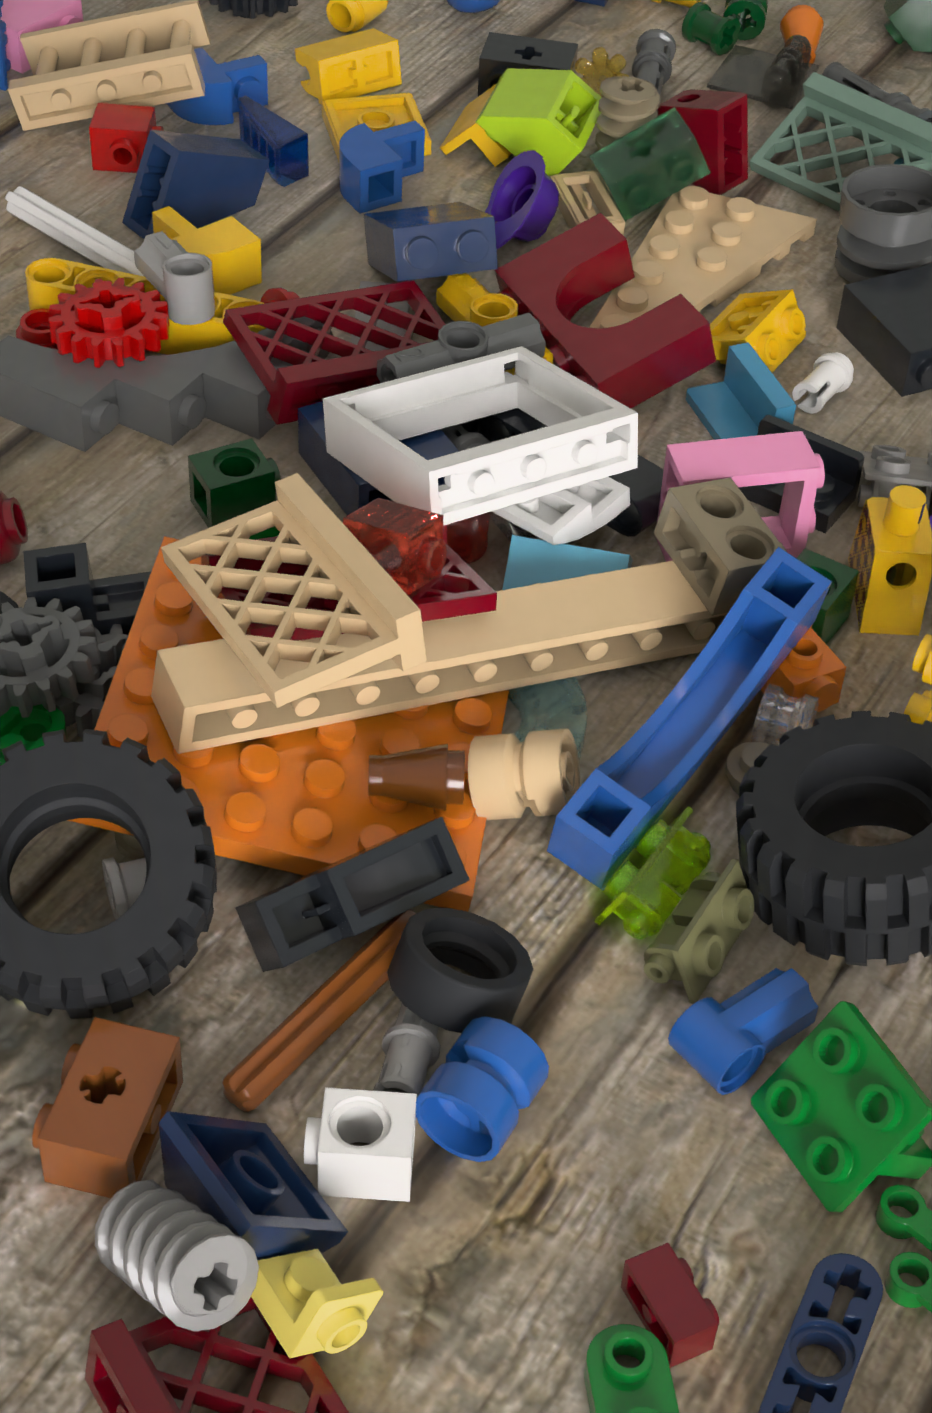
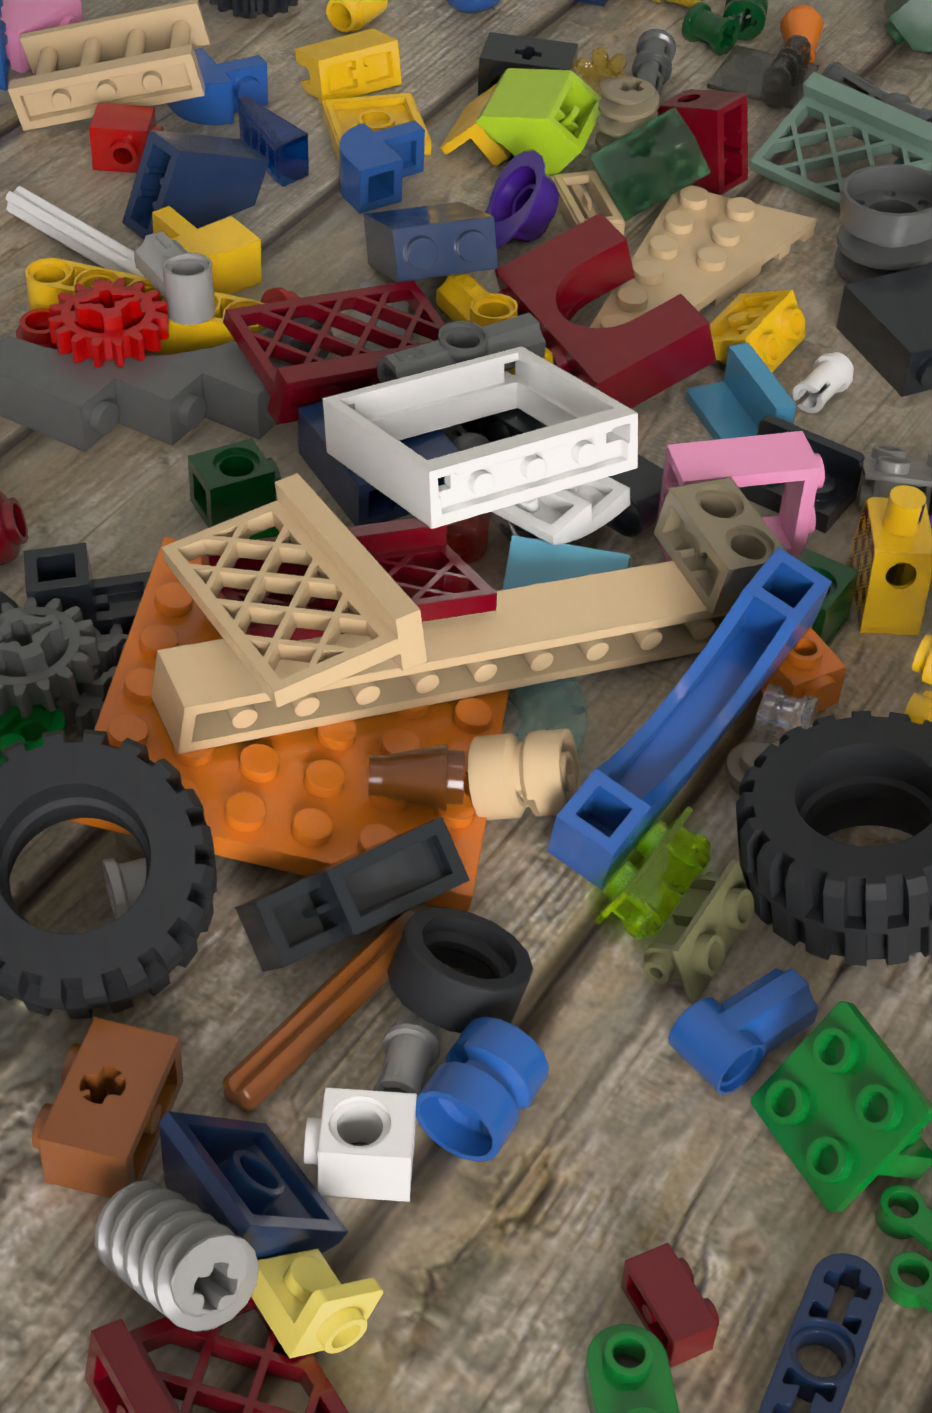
clear red brick [343,498,447,595] -> none

